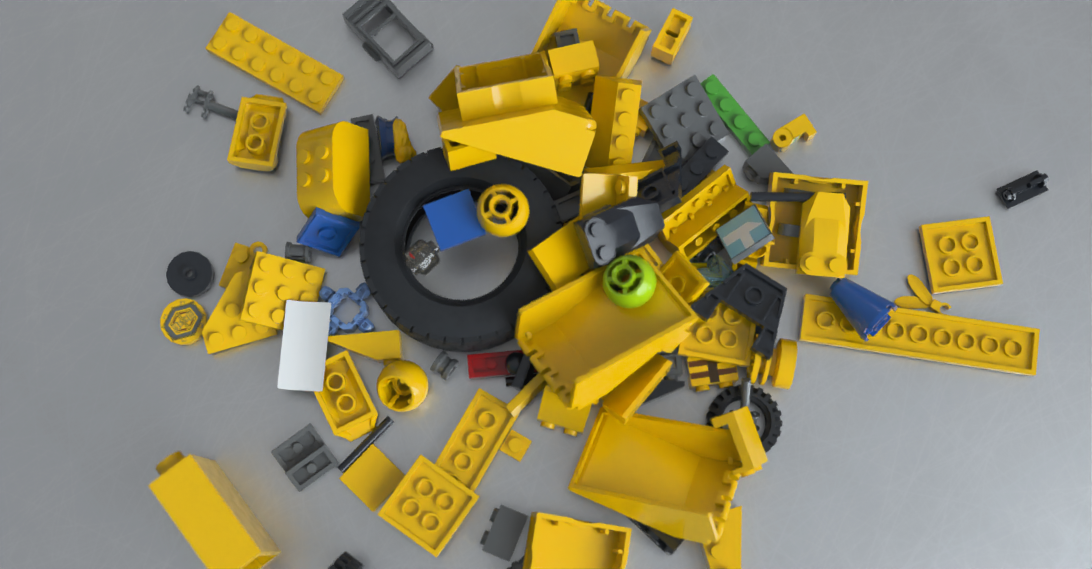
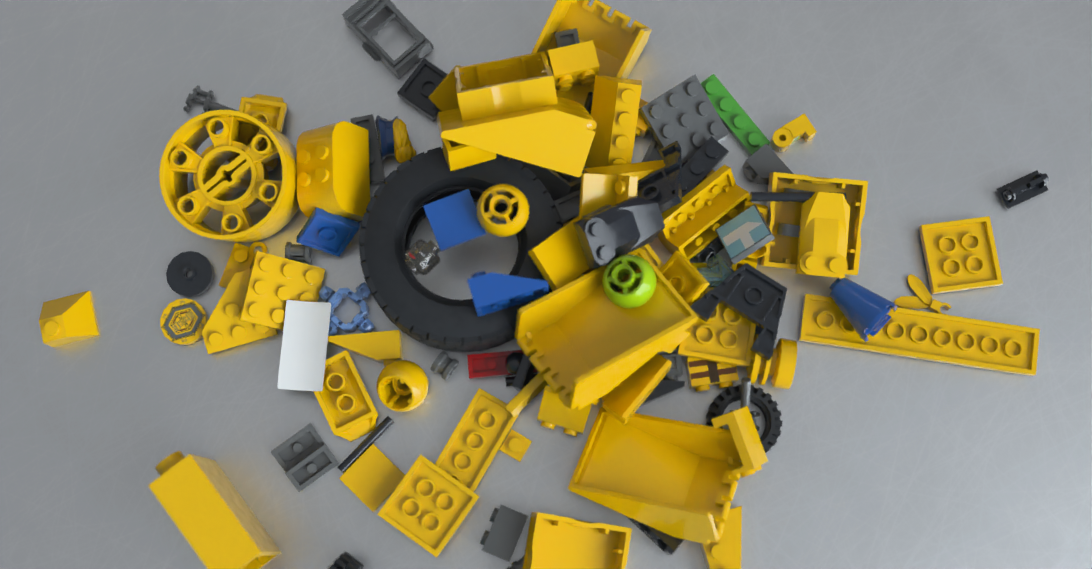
yellow plate [205,12,344,115] -> none
yellow brick [651,8,693,65] -> none
none -> yellow slope [39,291,100,347]
none -> yellow wheel [159,110,299,243]
none -> black plate [397,58,448,120]
none -> blue slope [467,271,549,317]

